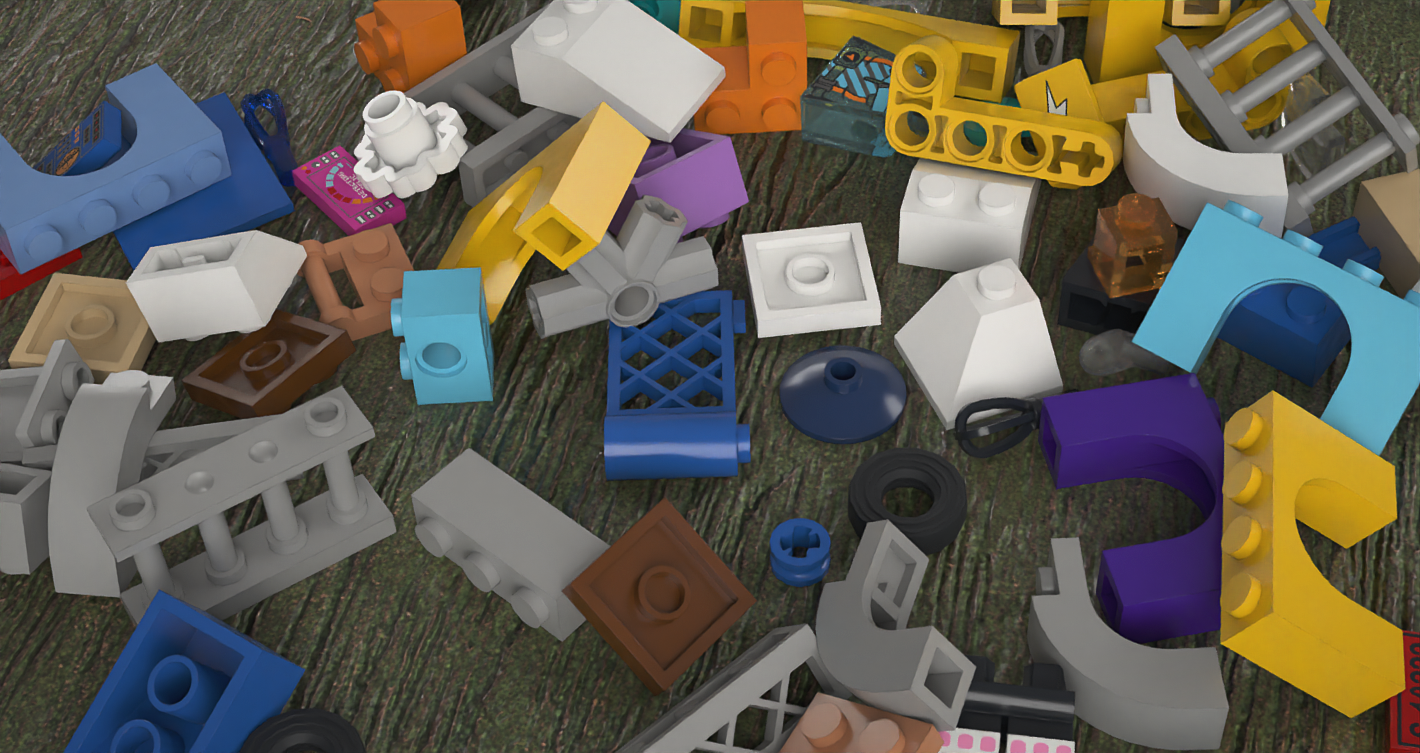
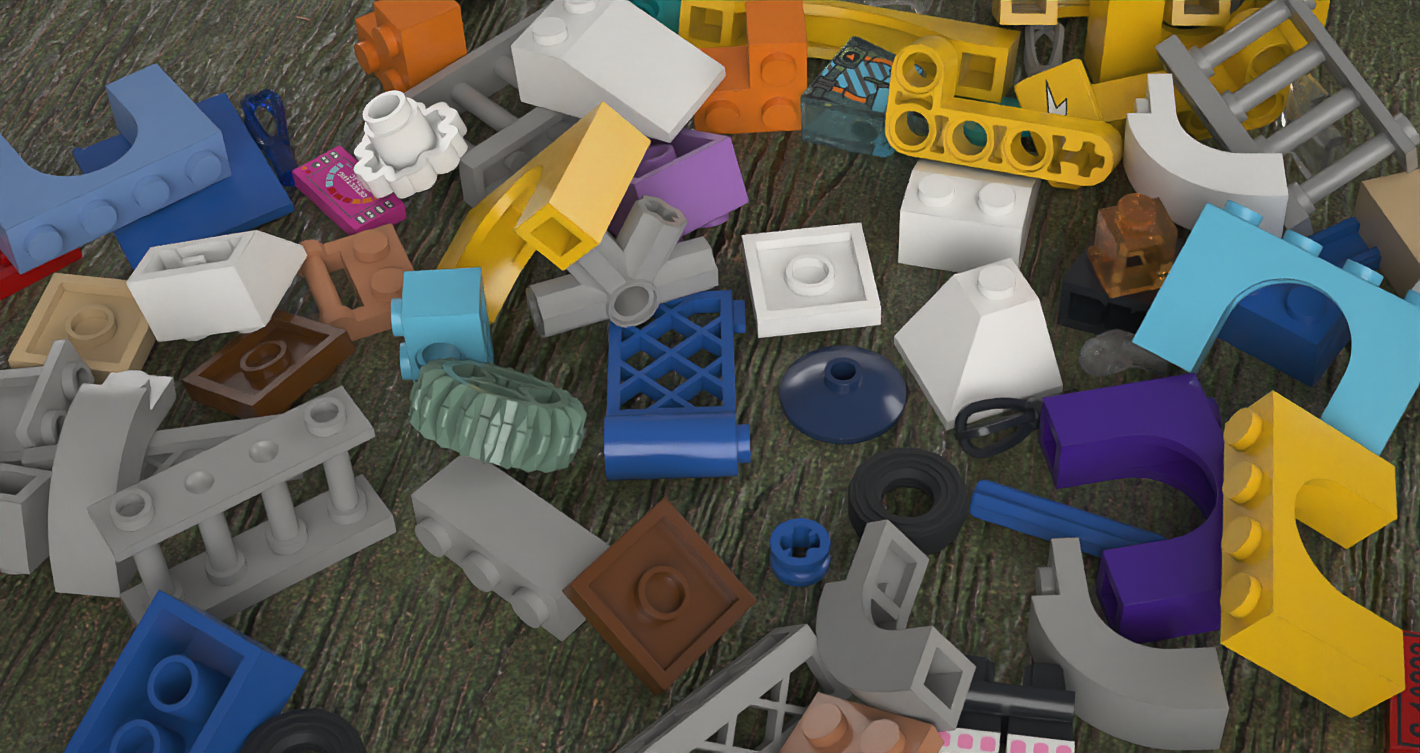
blue tile [33,100,122,176] -> none
none -> sand green gear [408,357,587,473]
none -> blue axle [969,479,1167,558]

